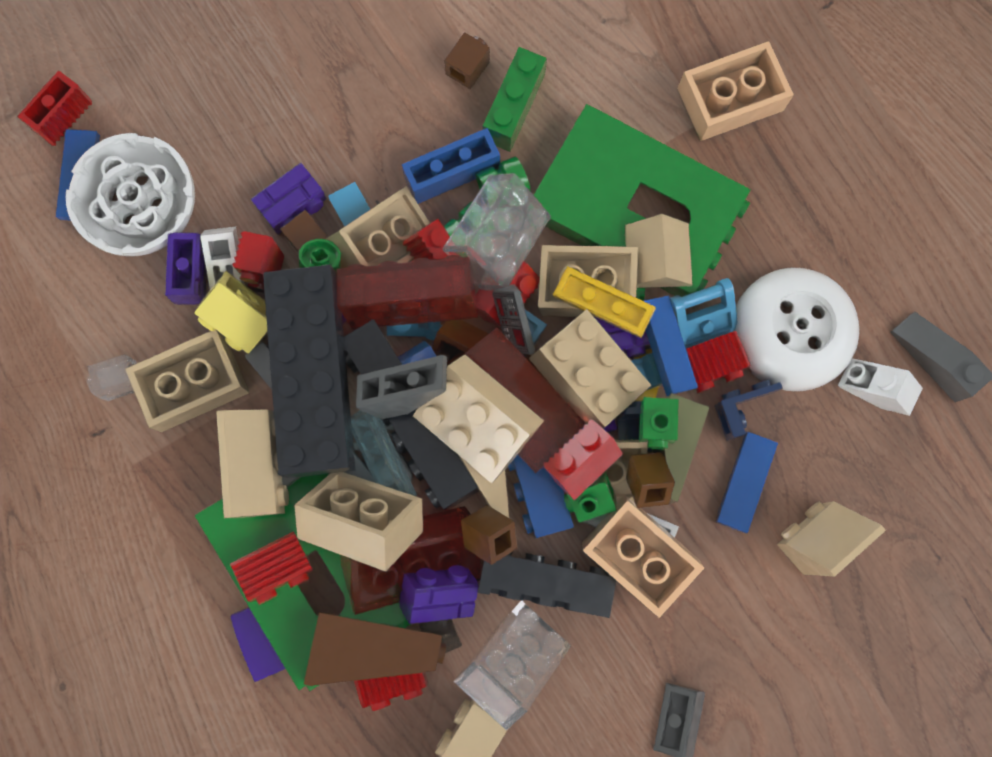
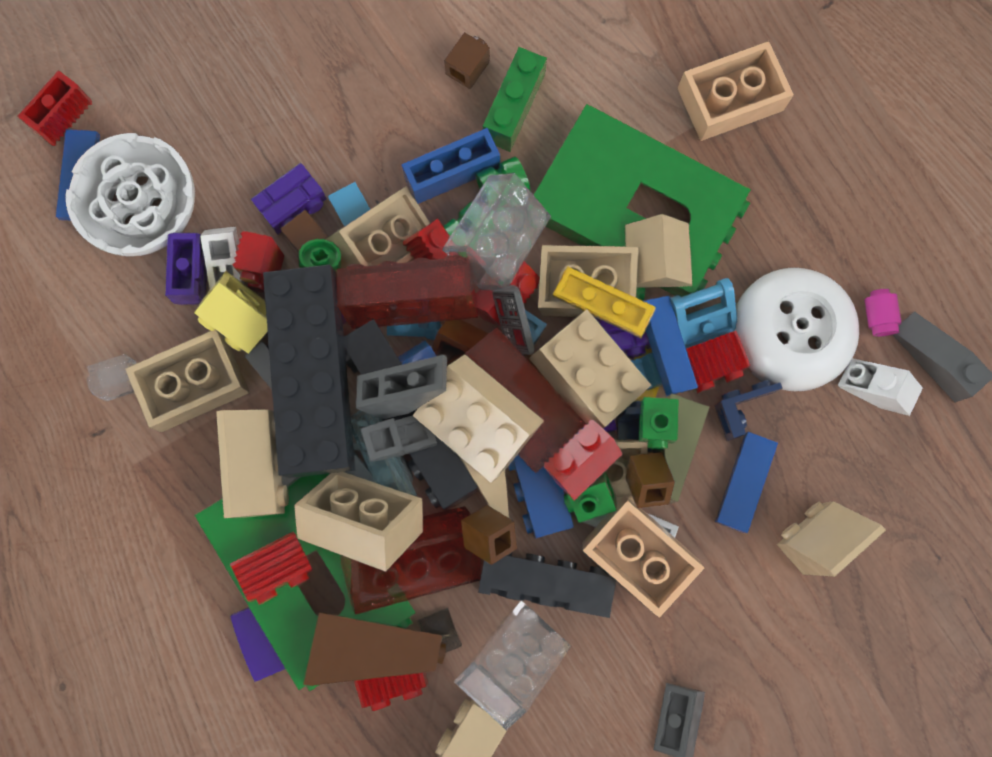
dark purple brick [399,565,479,624] -> none
none -> dark grey slope [360,415,437,462]
none -> dark pink brick [864,289,902,337]

